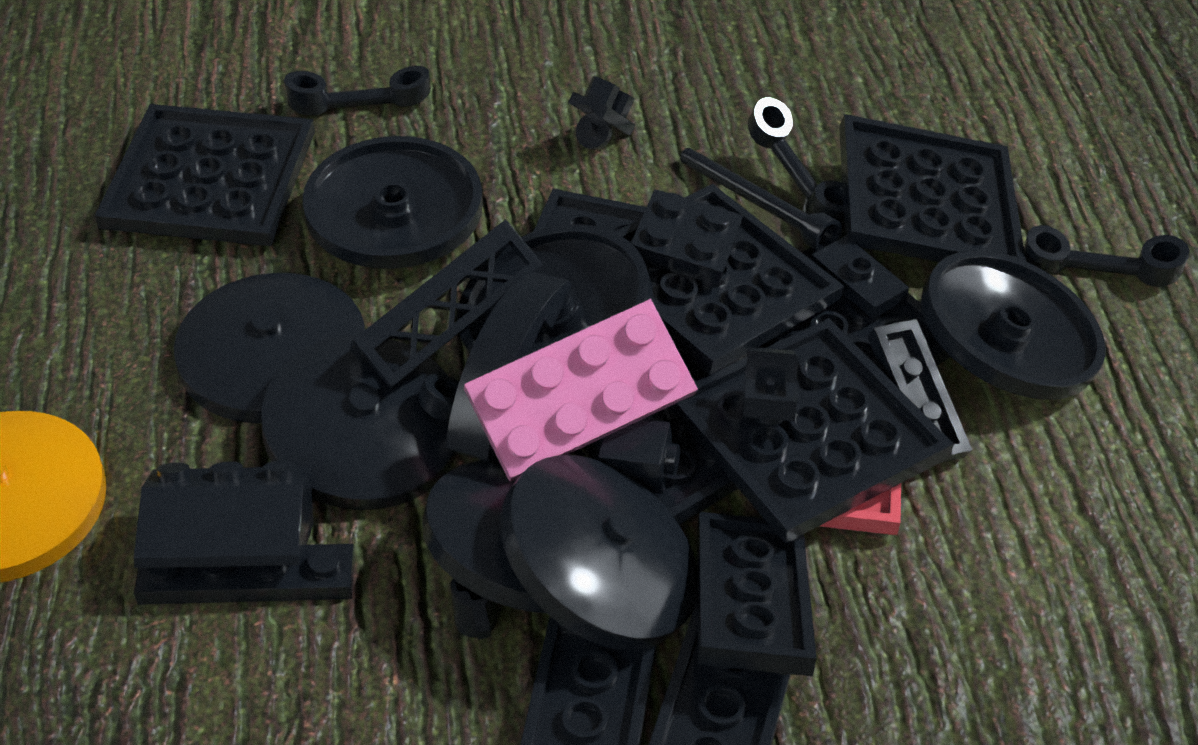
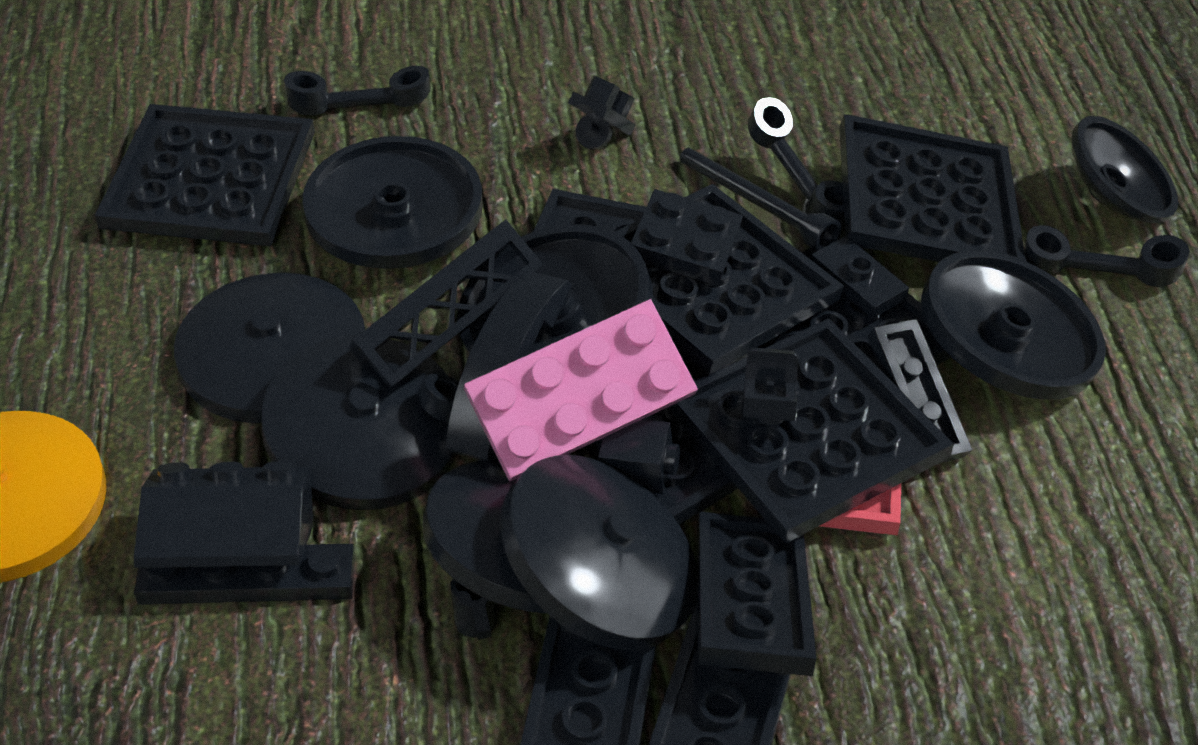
none -> black dish [1072,116,1178,223]

